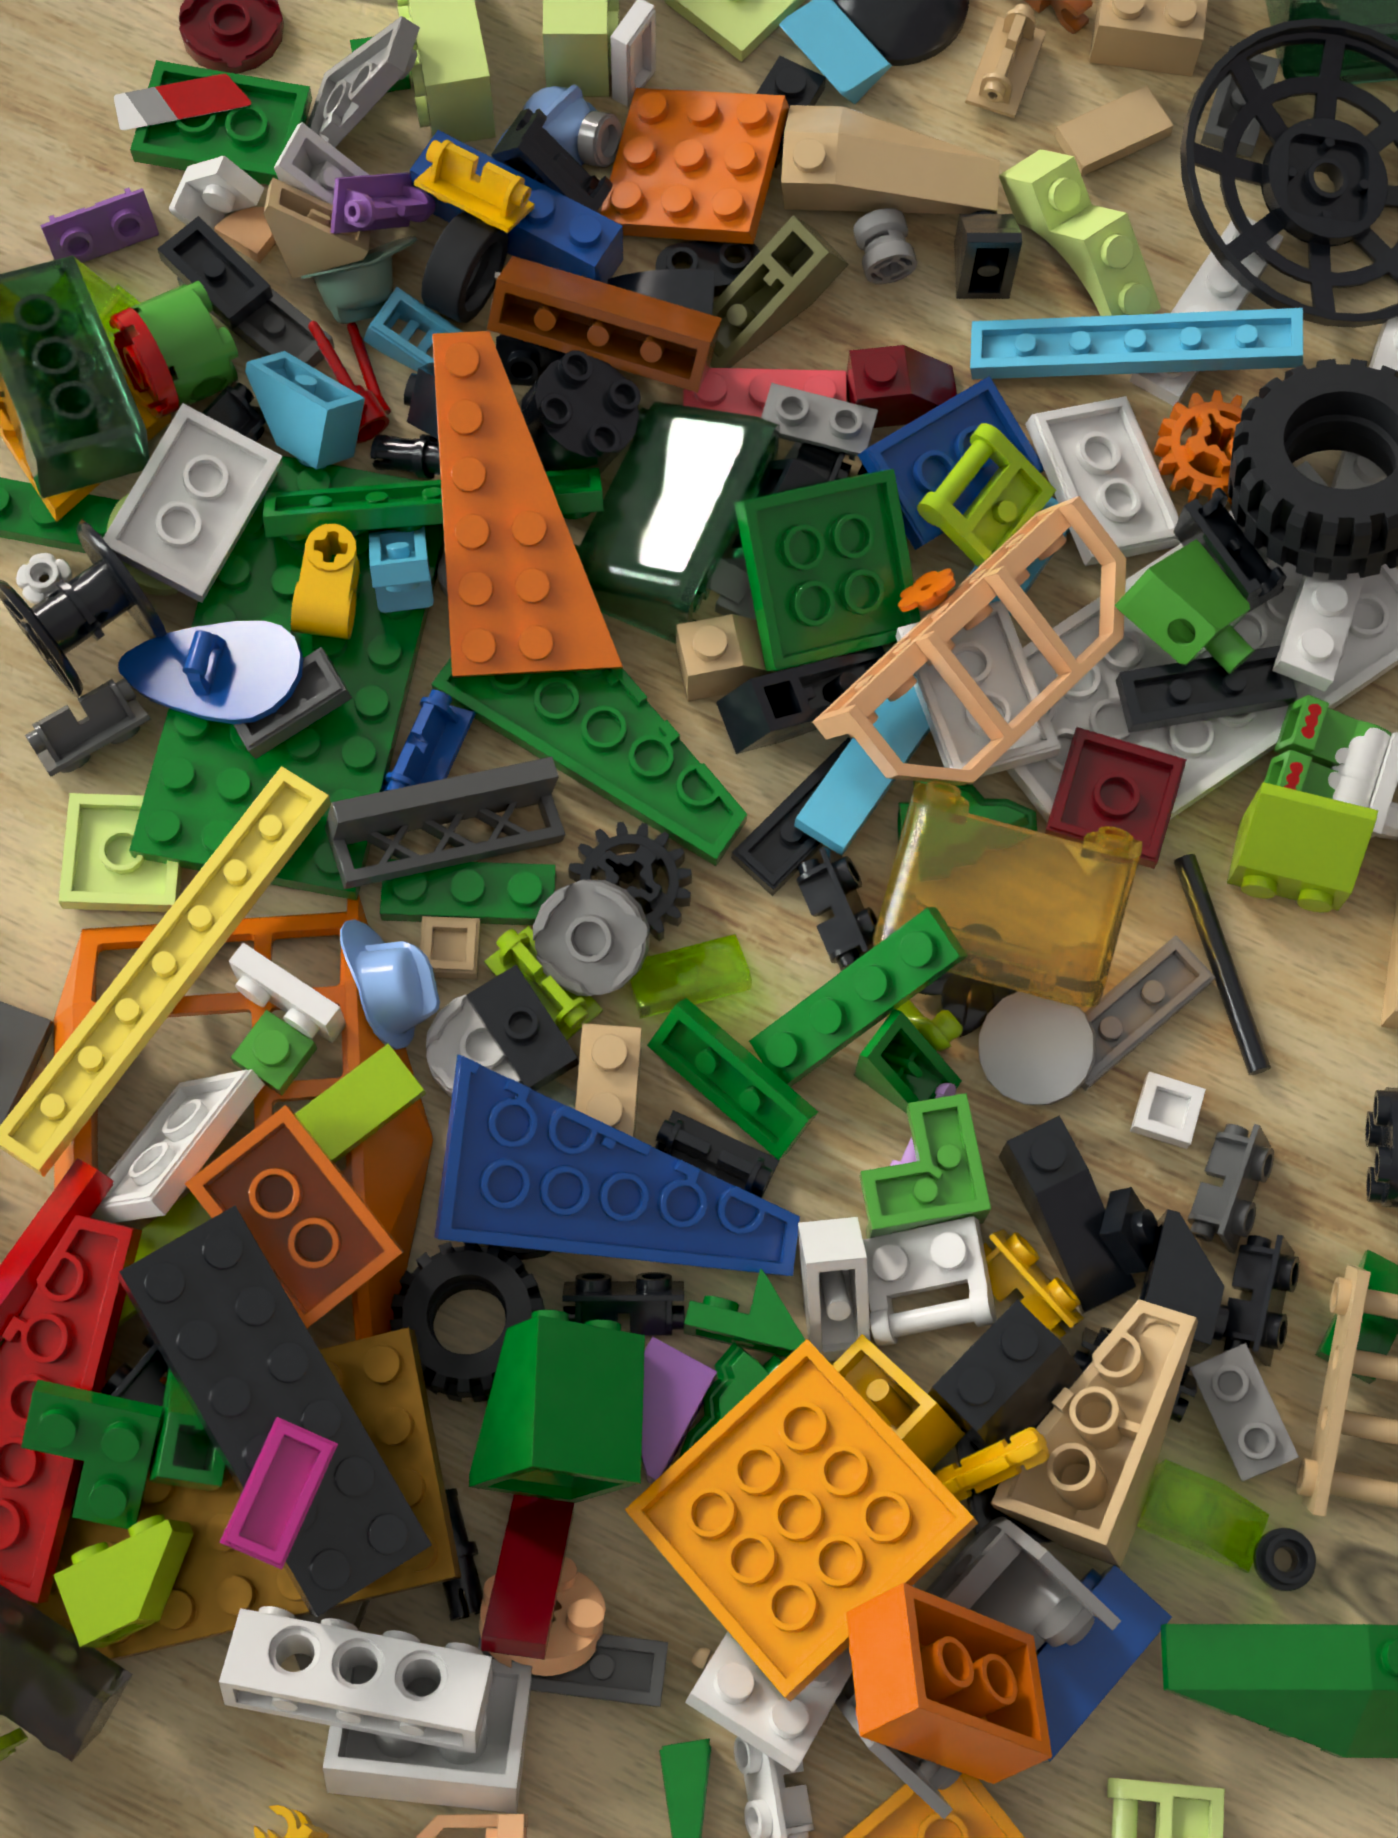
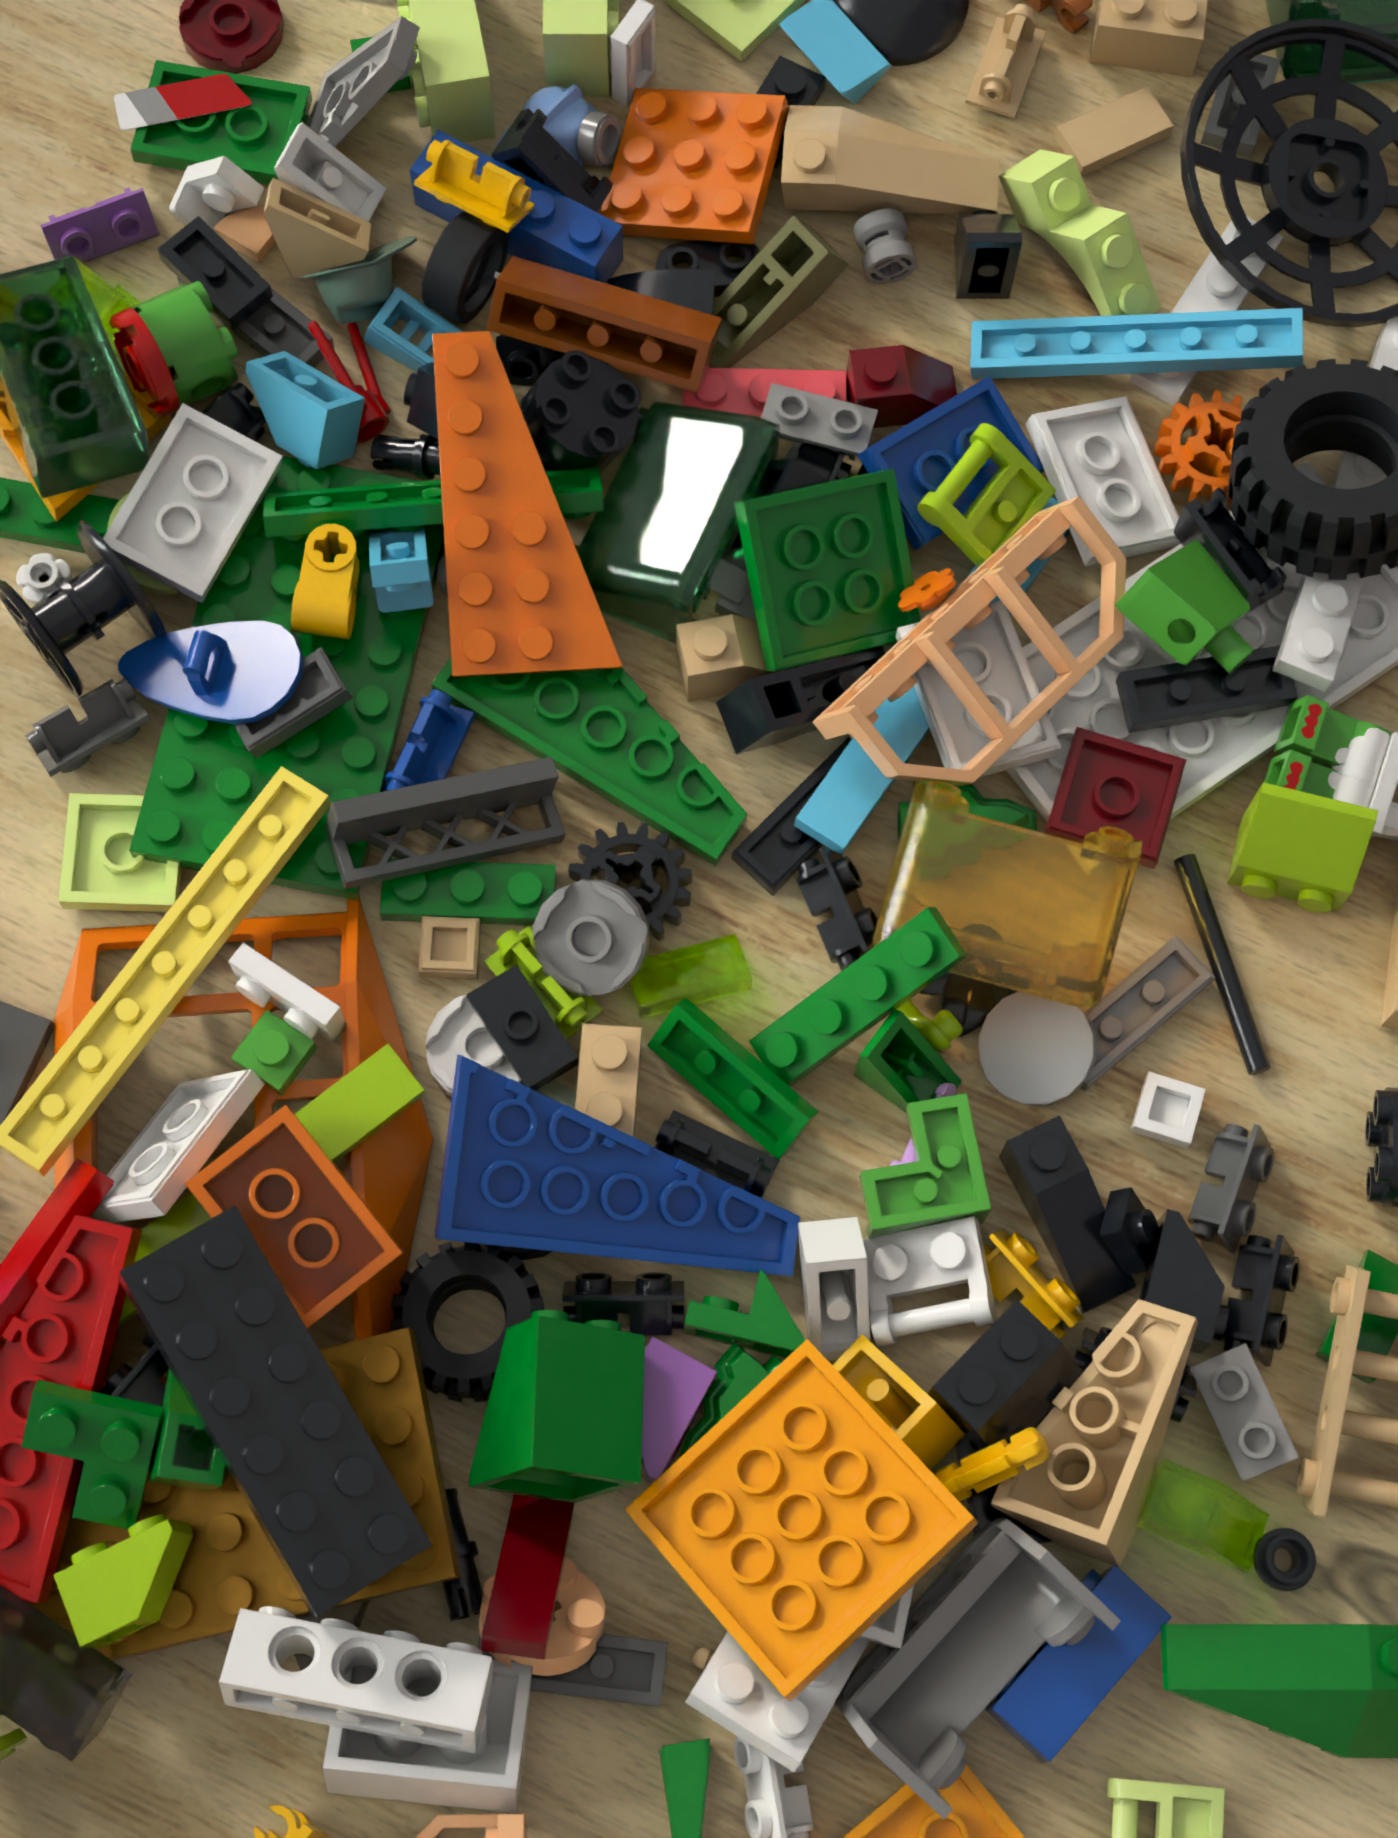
dark pink tile [219,1417,338,1569] -> none
medium lavender hinge [330,172,435,234] -> none
light blue piece [340,919,440,1050] -> none
orange brick [846,1583,1052,1784] -> none

